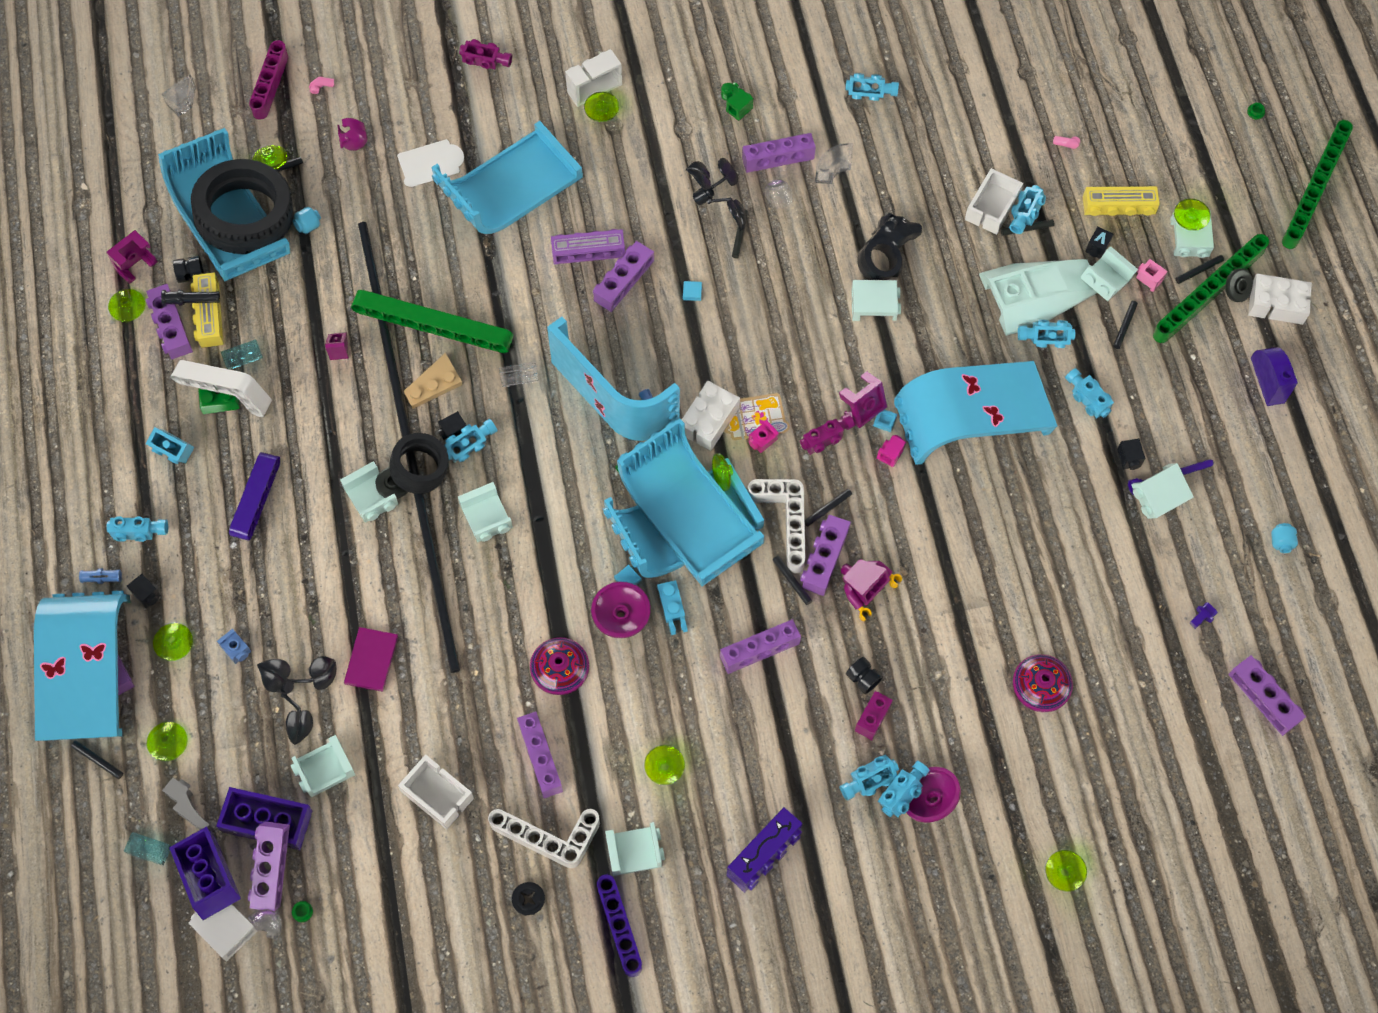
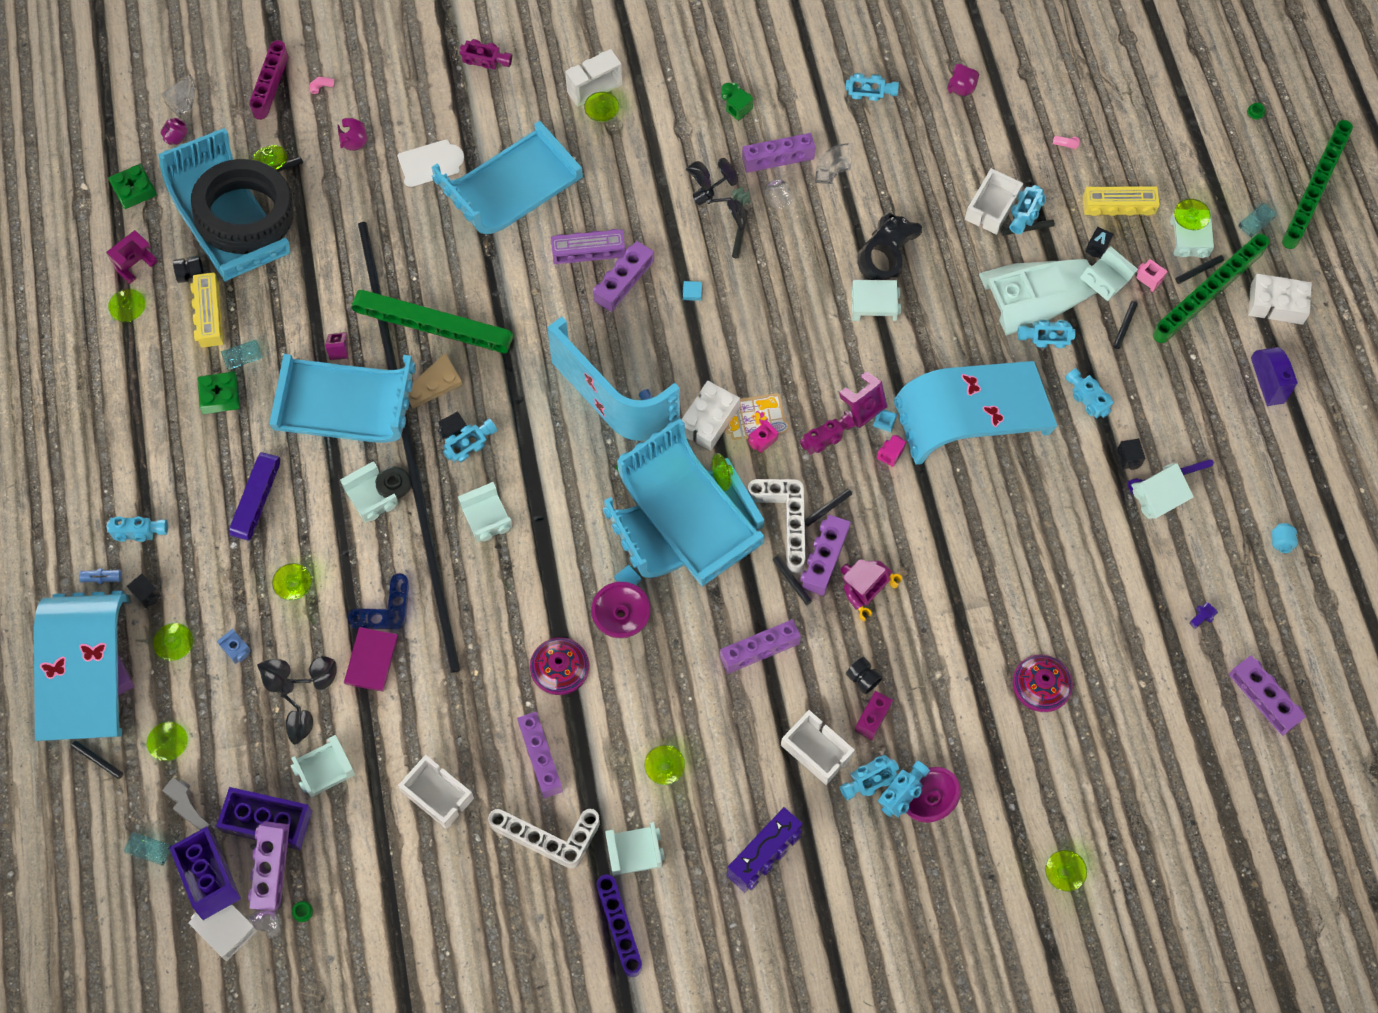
medium lavender brick [145,284,193,359] -> none
medium azure brick [146,427,194,464] -> none
black pin [161,289,220,306] -> none
white beam [171,360,272,417] -> none
medium azure head [293,207,321,234] -> none
black tyre [389,433,449,494] -> none
clear tile [499,362,539,387] -> none
black gear [512,882,545,916] -> none
medium azure hinge [657,580,688,635] -> none
pearl dark grey wheel [1225,268,1253,302] -> none
none -> green brick [108,164,157,209]
none -> magenta head [160,118,187,145]
none -> medium azure panel [269,354,416,443]
none -> clear neon green dish [272,563,312,600]
none -> clear blue beam [348,573,409,630]
none -> sand green wheel [732,187,751,205]
none -> white piece [781,710,855,785]
none -> magenta helmet [947,64,980,96]
none -> clear light blue plate [1238,203,1277,238]

